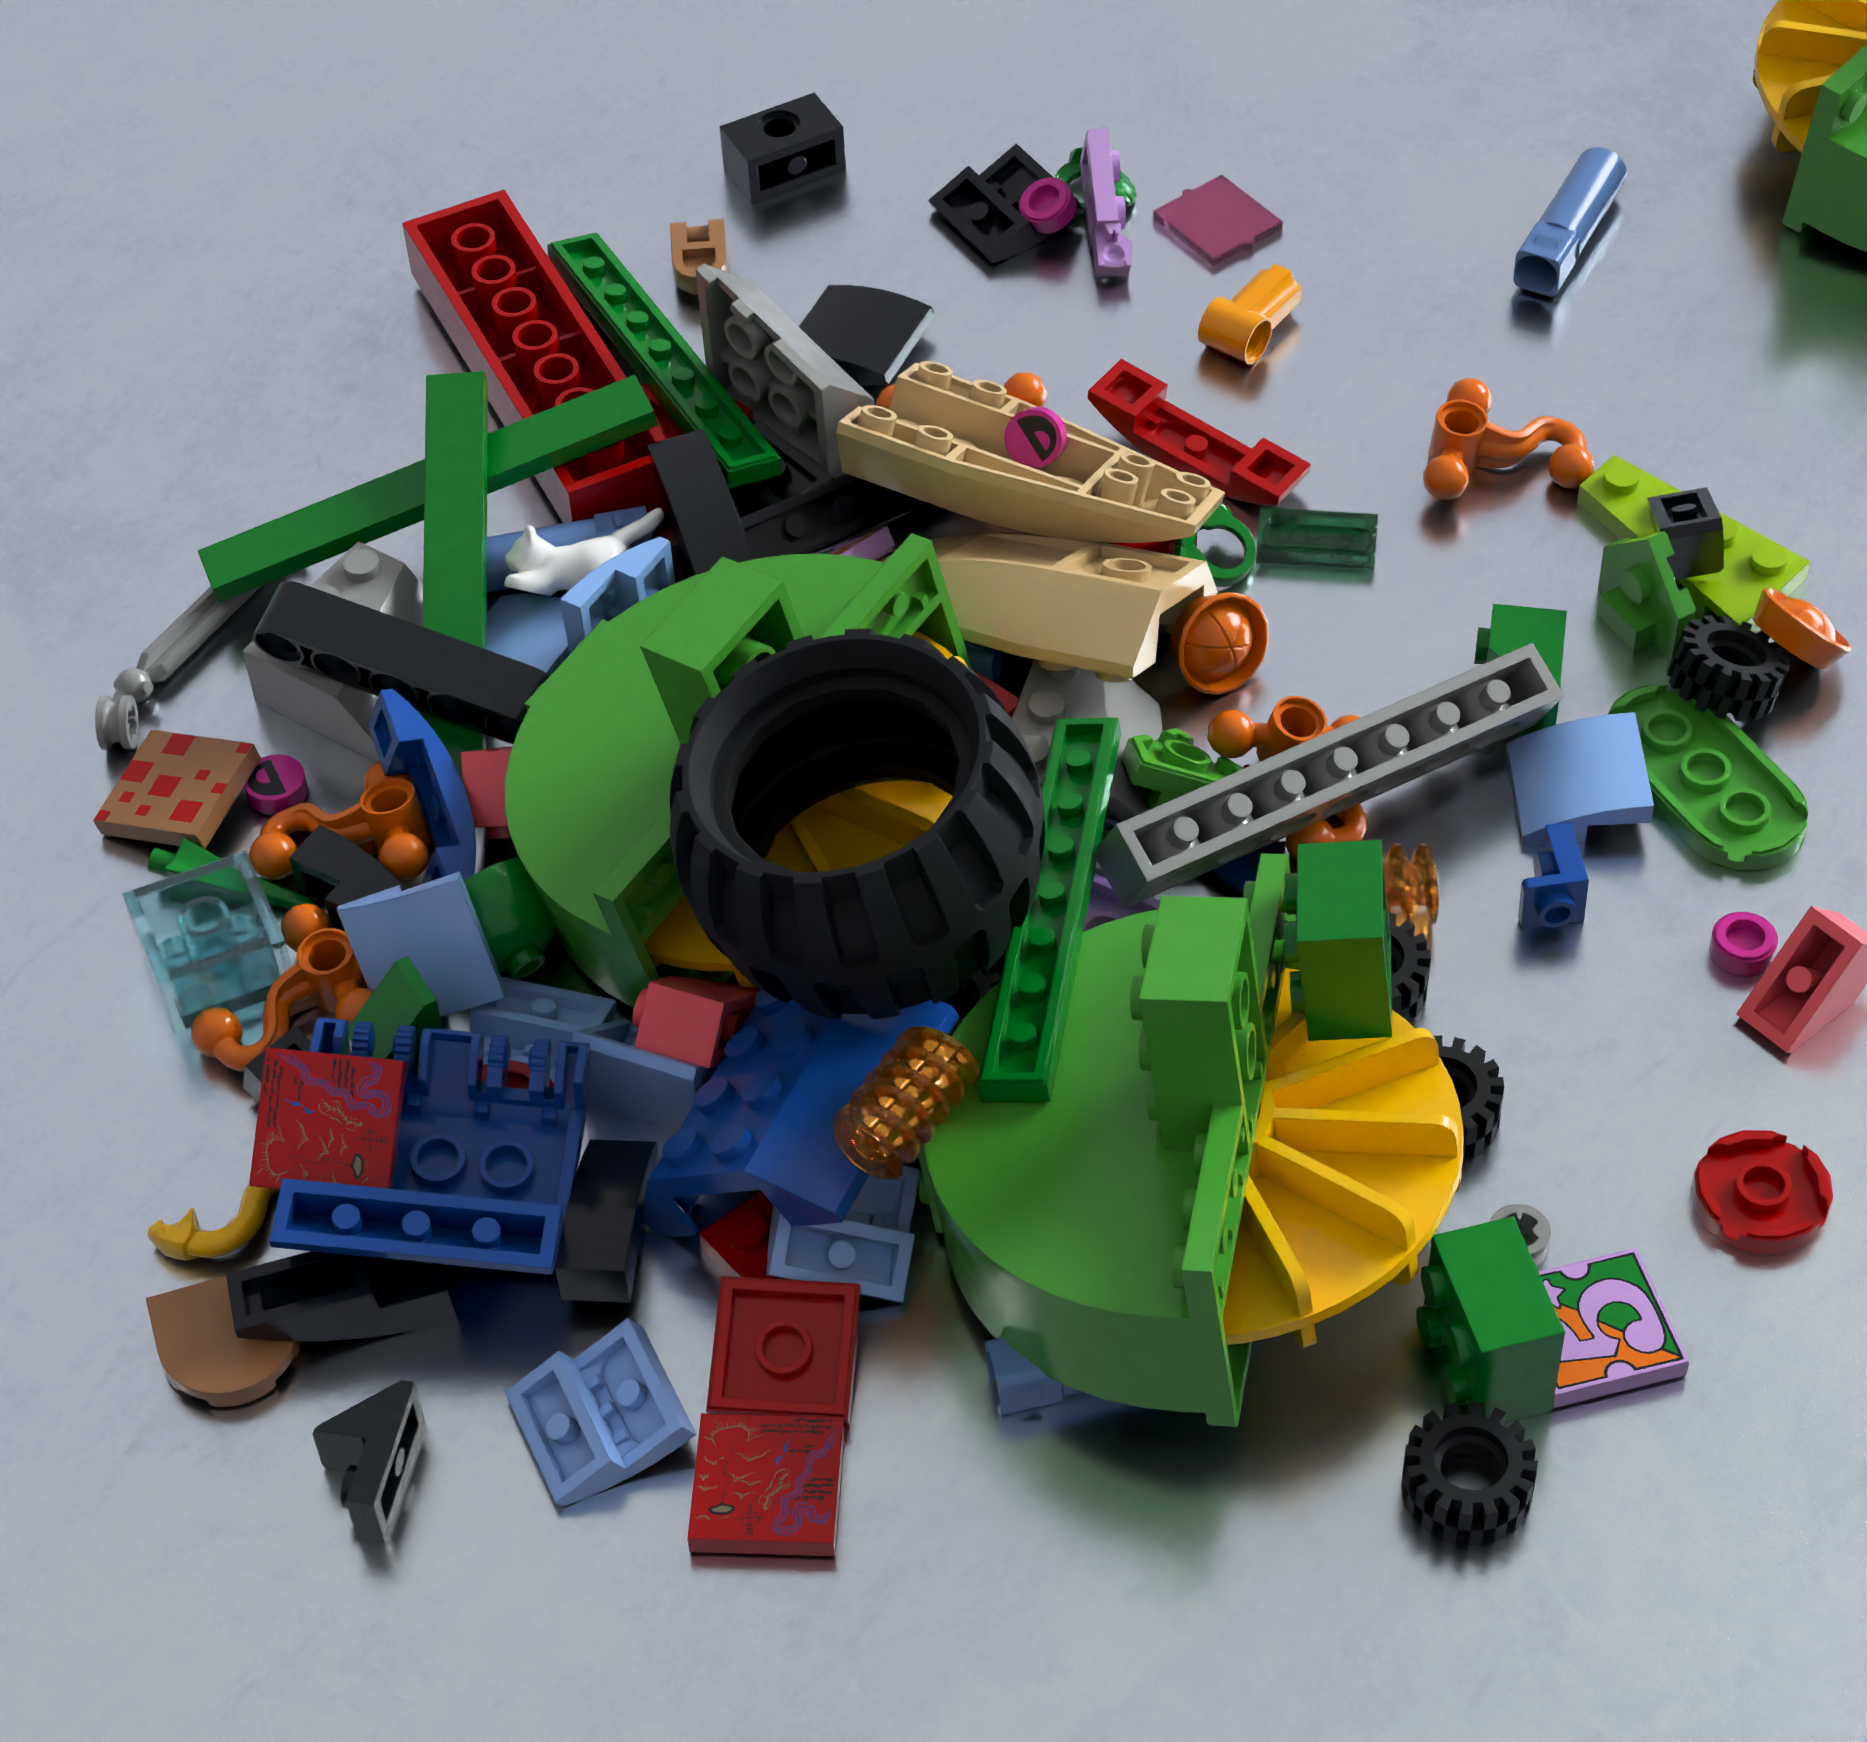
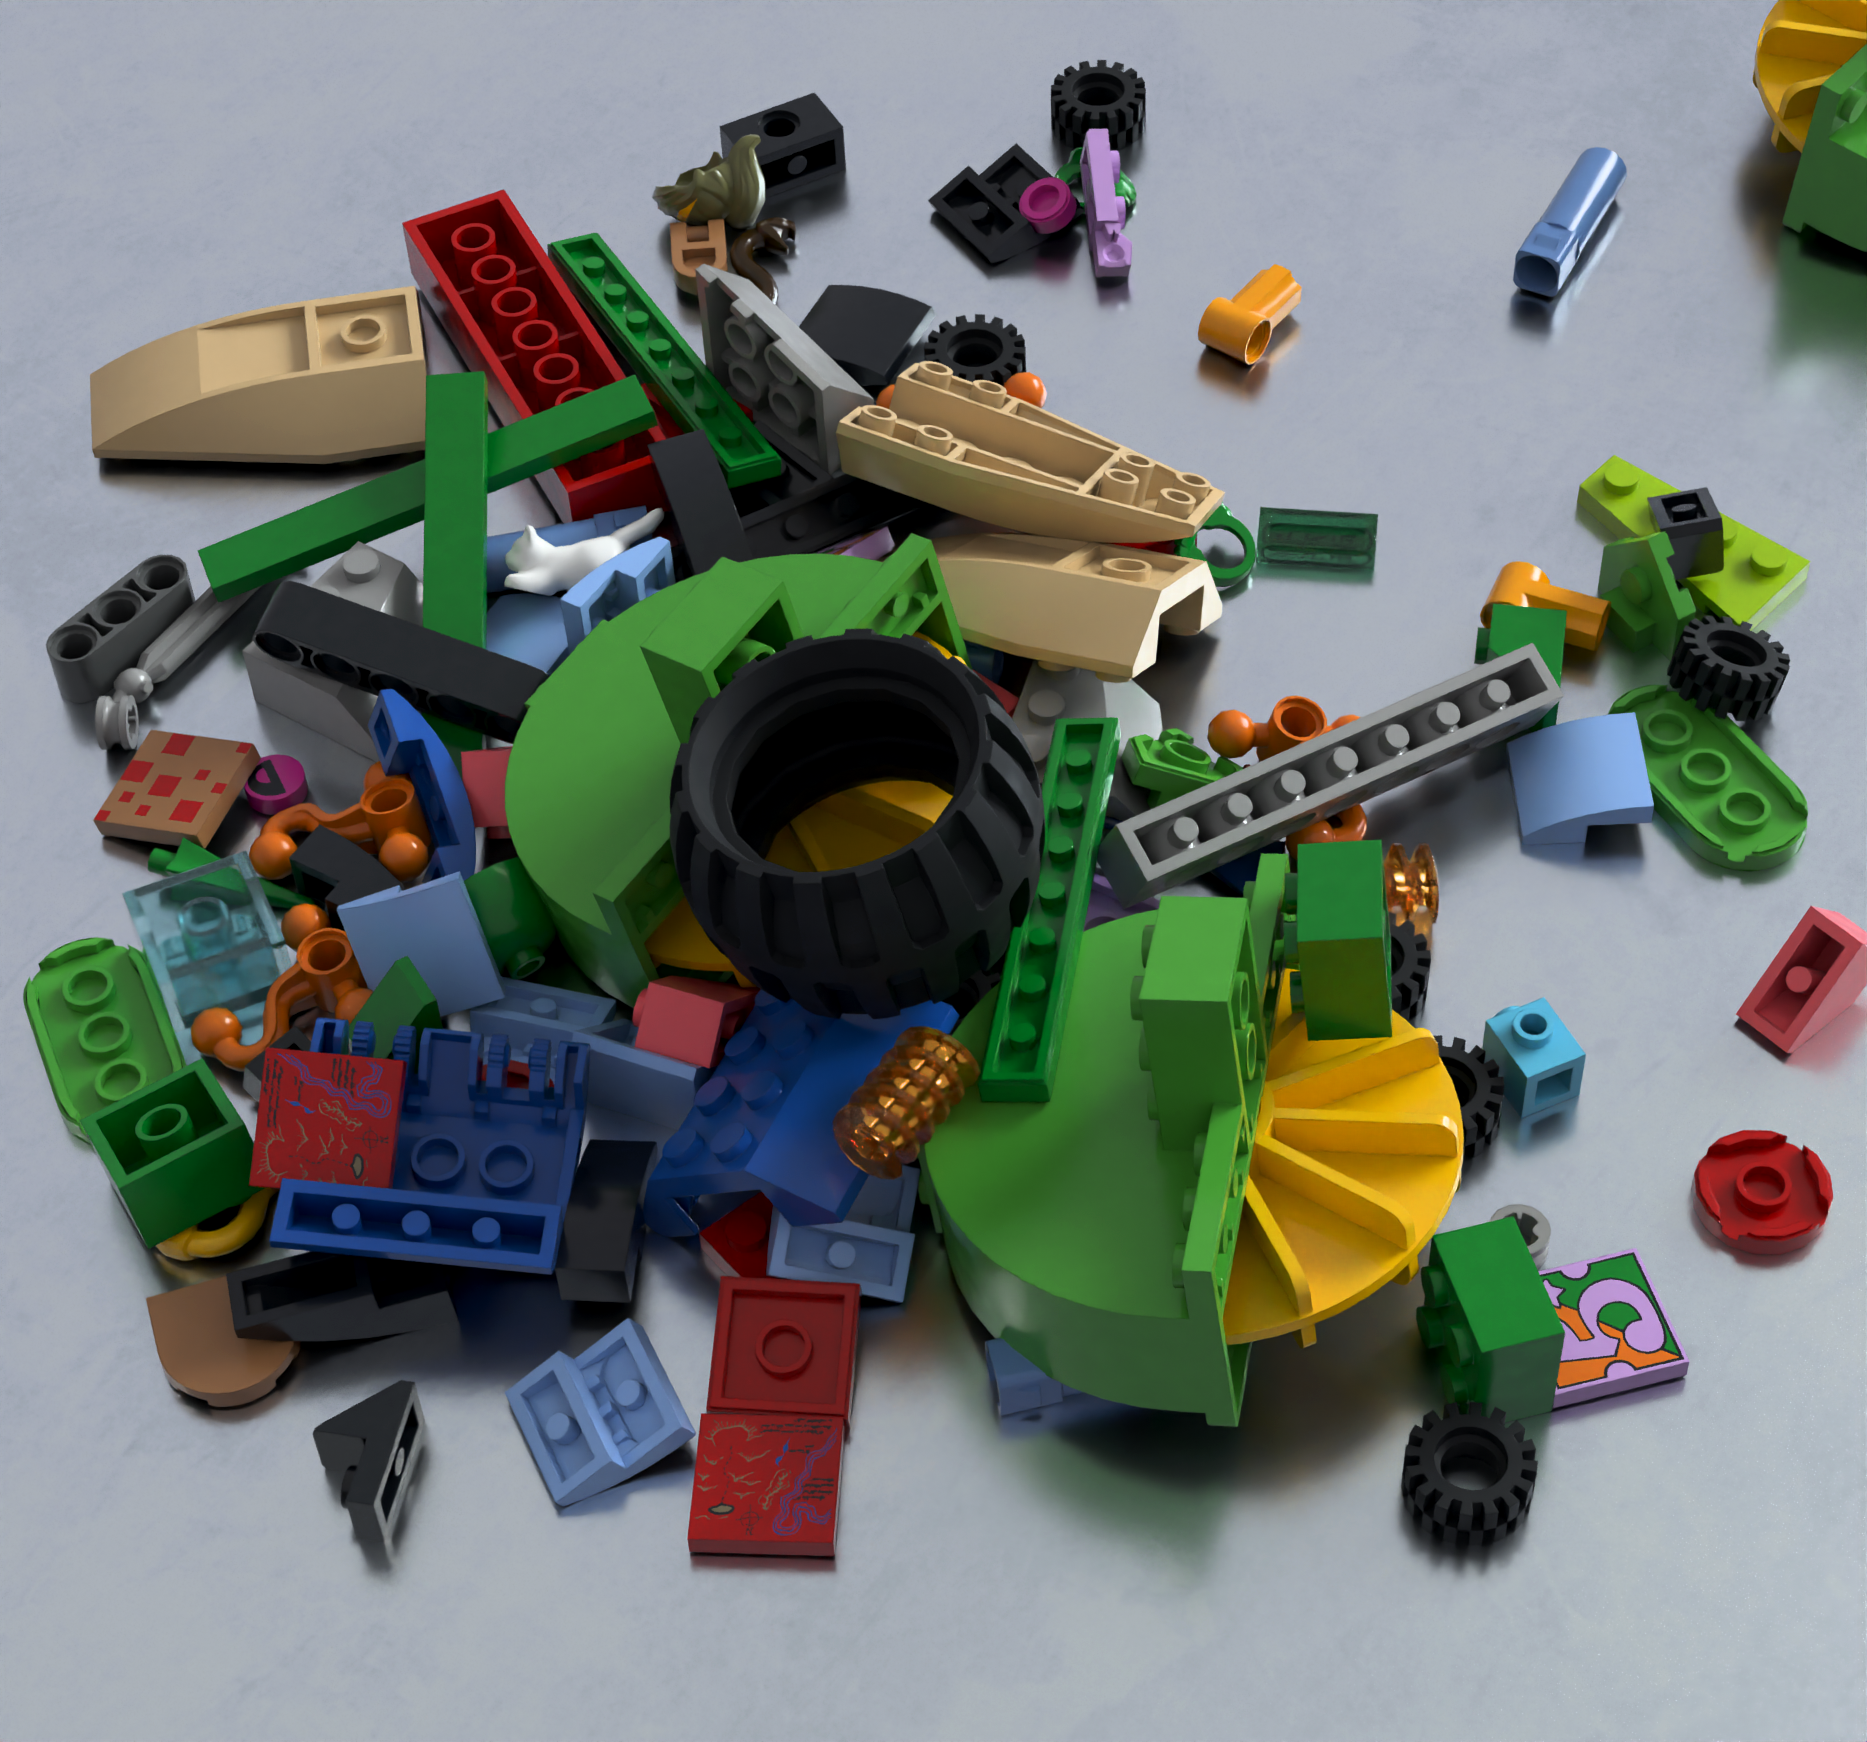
dark pink tile [1004,406,1067,468] -> none
red slope [1087,359,1311,505] -> none
clear pink piece [1153,175,1283,267] -> none
orange hat [1171,592,1269,695] -> none
orange piece [1423,378,1594,500] -> none
blue bracket [1518,822,1589,929] -> none
dark pink tile [1709,912,1778,977] -> none
orange hat [1753,587,1852,670] -> none
none -> bright green tile [23,937,187,1144]
none -> dark grey beam [46,555,196,703]
none -> green brick [79,1058,265,1249]
none -> tan wedge [90,286,427,464]
none -> olive hair [652,134,766,231]
none -> dark brown animal [730,217,797,305]
none -> black tyre [924,314,1026,387]
none -> black tyre [1051,60,1146,150]
none -> light orange piece [1480,561,1611,651]
none -> medium azure brick [1482,997,1586,1119]

